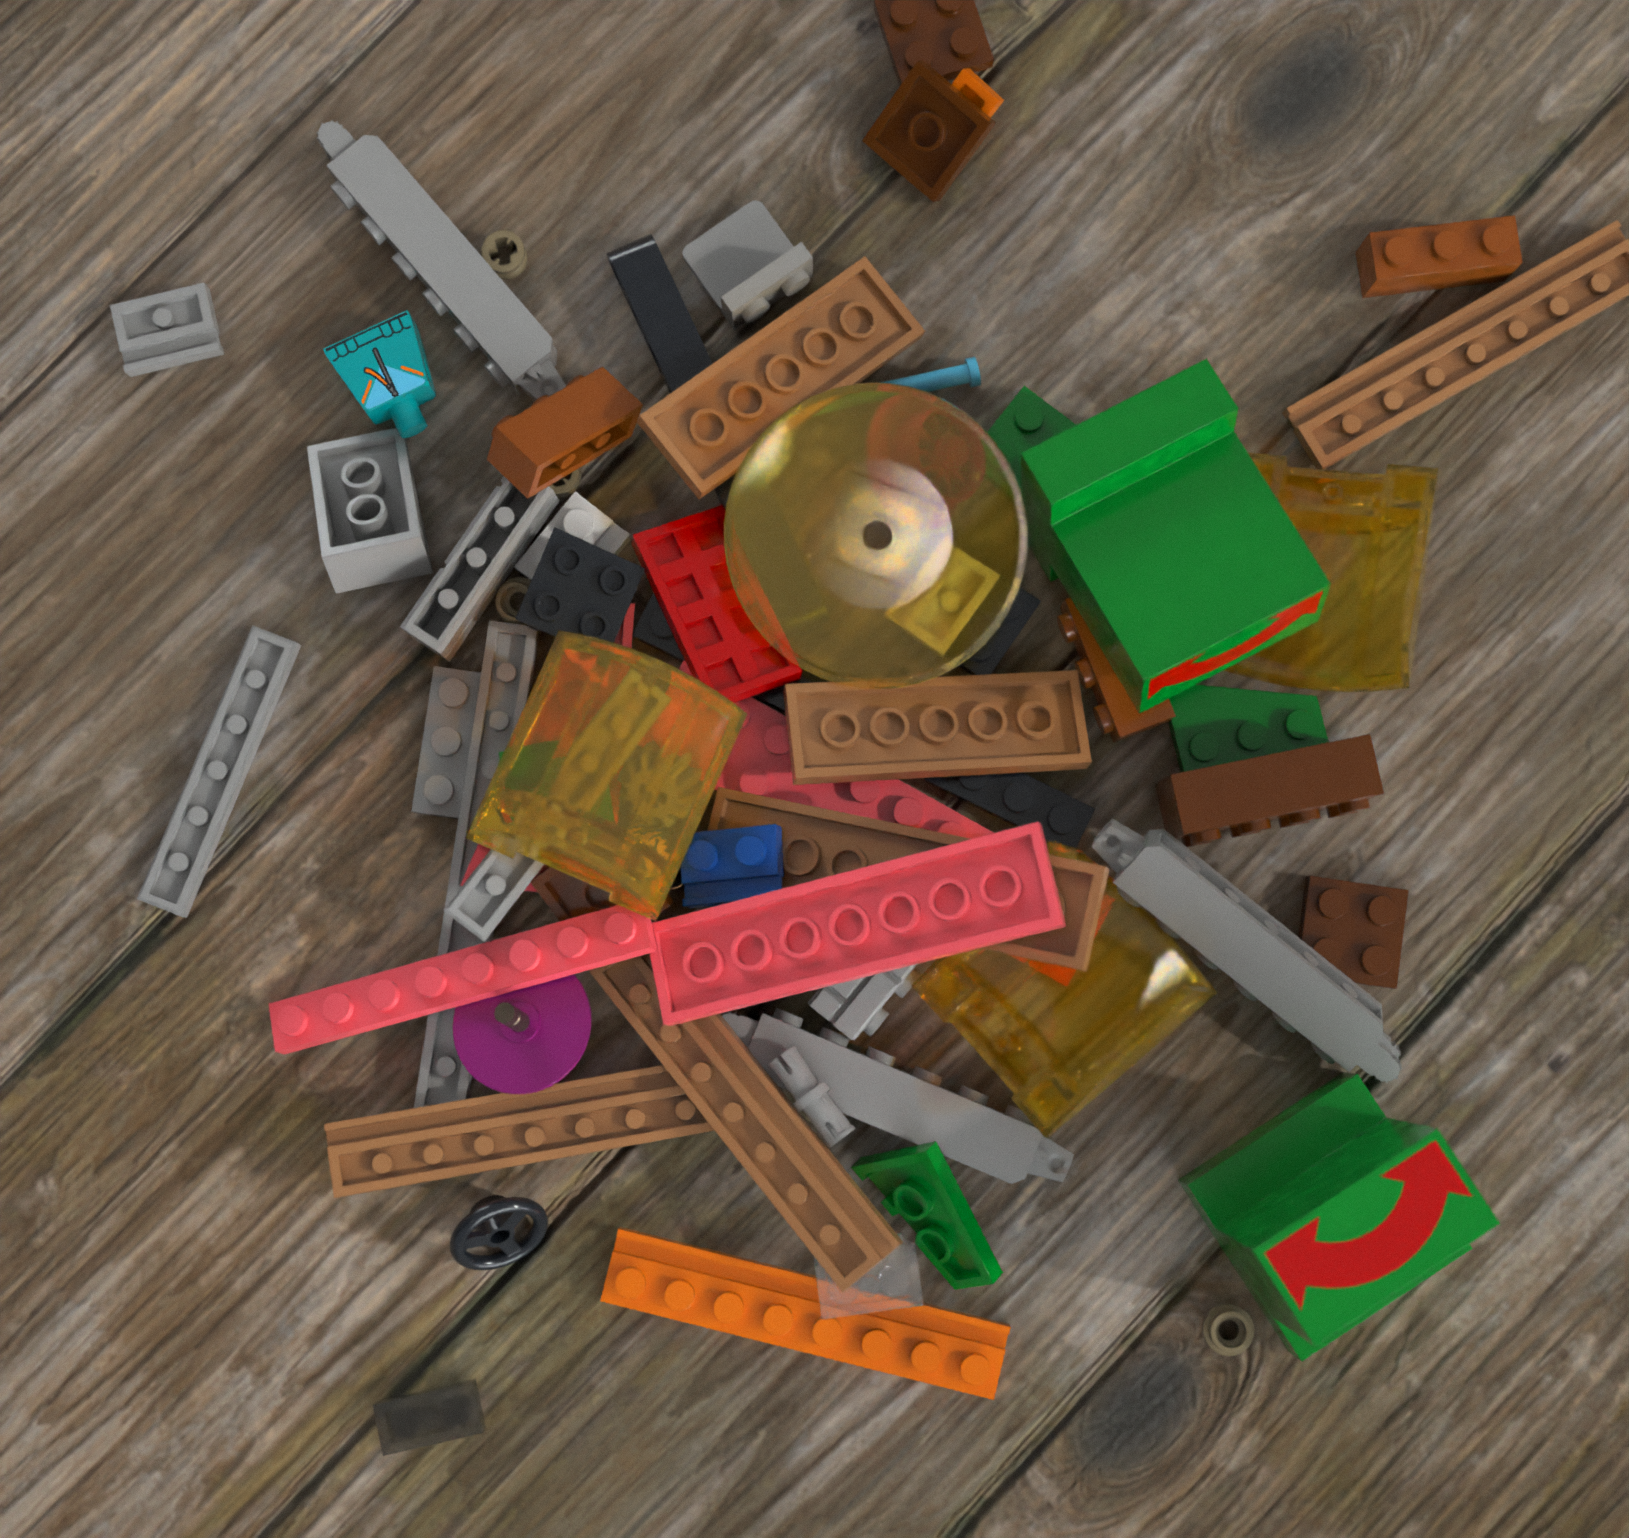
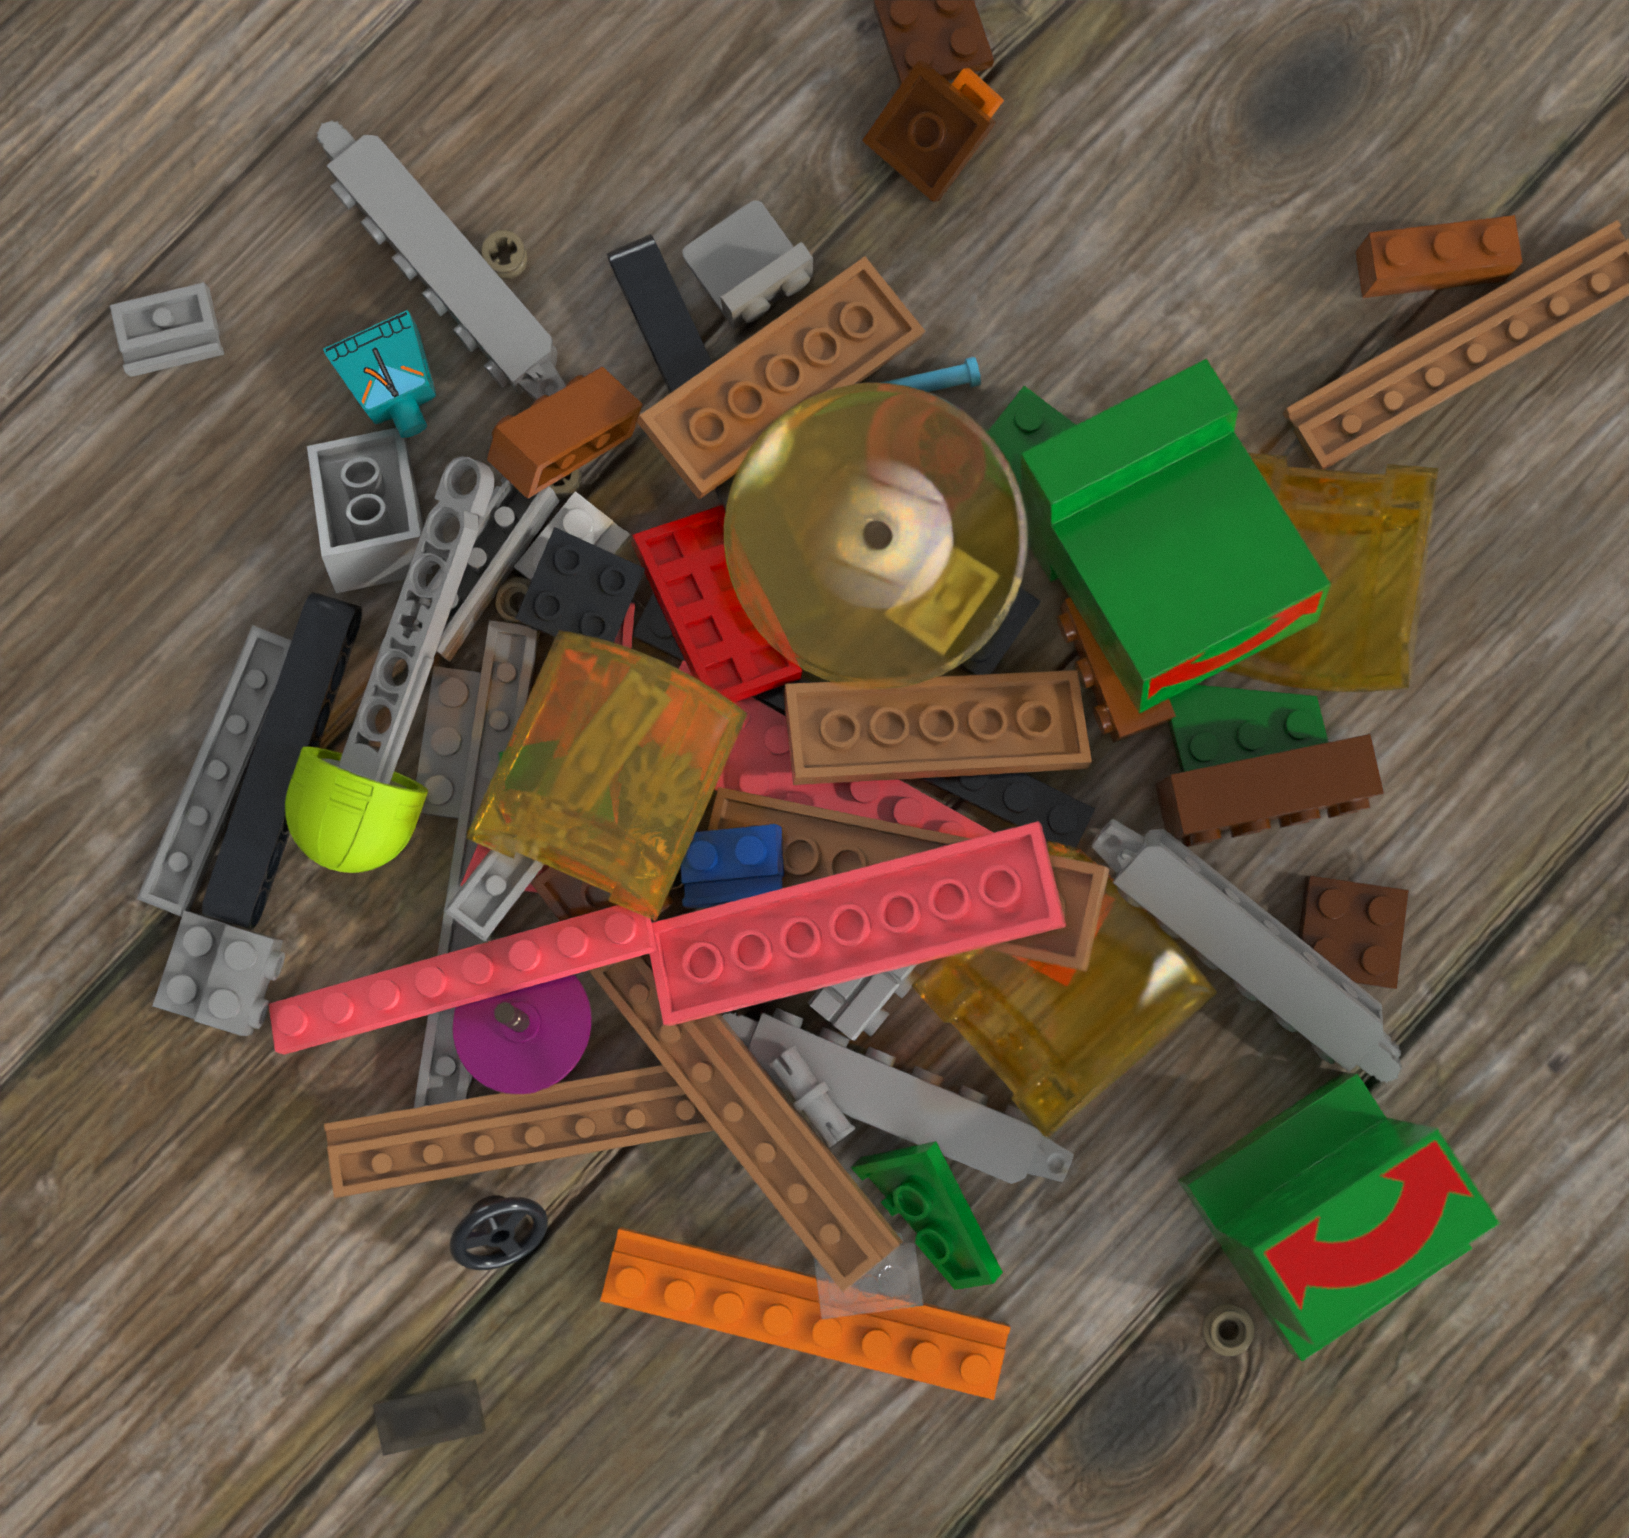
none -> light grey plate [153,911,285,1036]
none -> black beam [202,592,362,930]
none -> piece [285,456,495,873]

